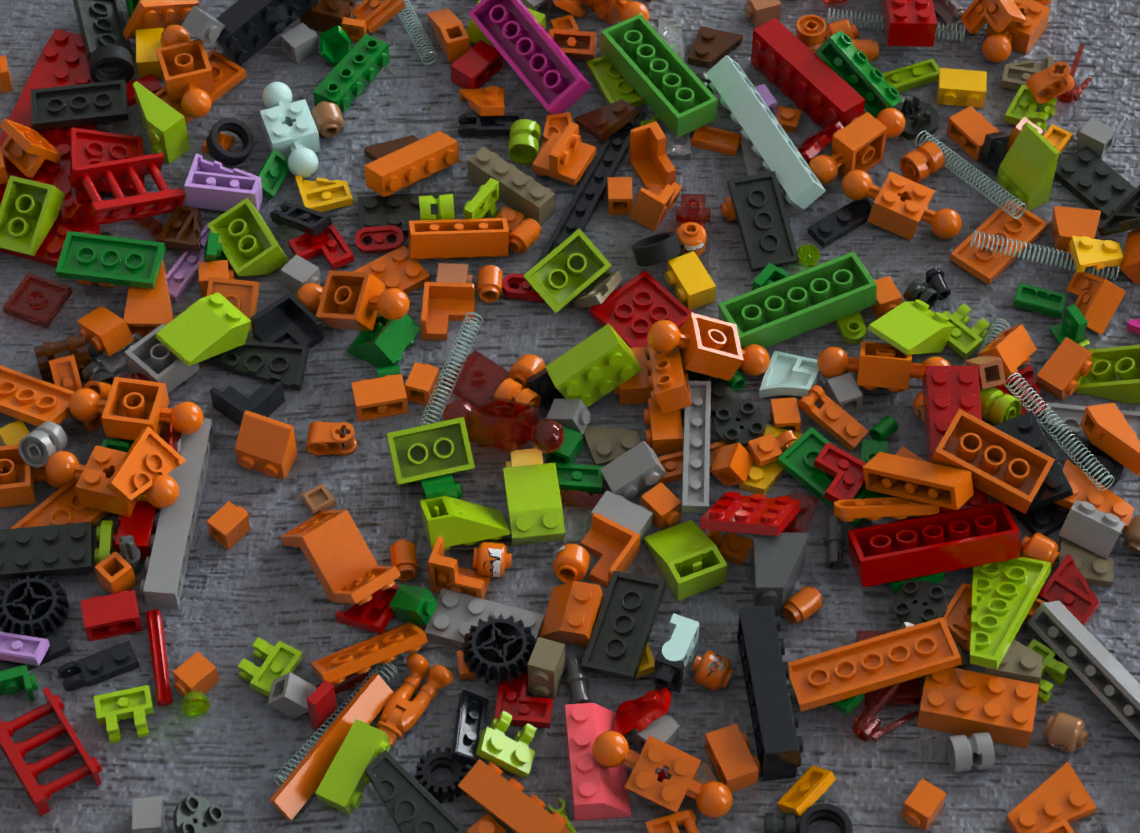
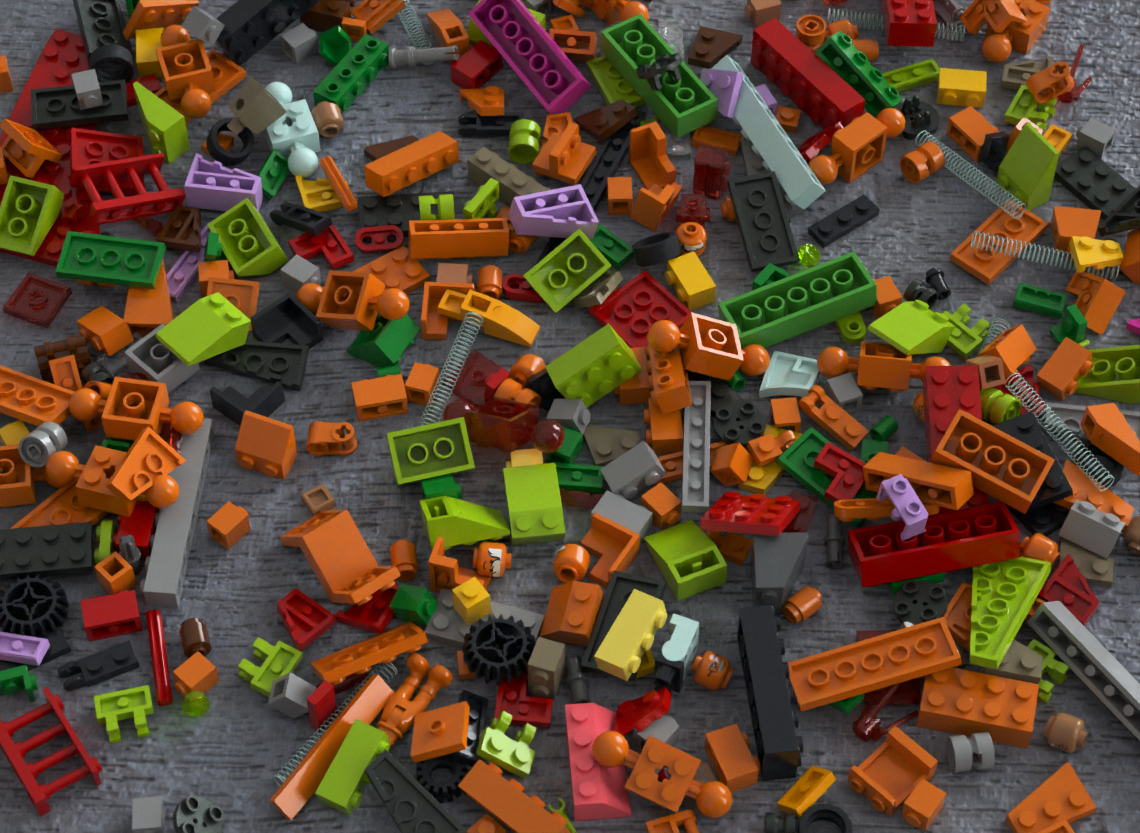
orange brick [842,170,962,241] -> none
none -> light grey brick [71,69,104,110]
none -> reddish brown brick [179,618,211,658]
none -> dark tan torso [227,77,287,136]
none -> red wing [277,588,336,652]
none -> orange axle [320,156,358,212]
none -> light grey pin [388,45,459,69]
none -> orange plate [410,701,470,763]
none -> light orange slope [437,289,540,347]
none -> yellow brick [452,577,491,626]
none -> red plate [484,368,510,403]
none -> lavender wedge [508,184,599,240]
none -> green plate [590,224,634,269]
none -> light yellow brick [594,589,667,681]
none -> pearl dark grey plate [636,53,683,91]
none -> clear red brick [693,146,731,200]
none -> lavender wing [700,68,744,119]
none -> orange panel [847,726,938,817]
none -> lavender window [876,474,929,541]

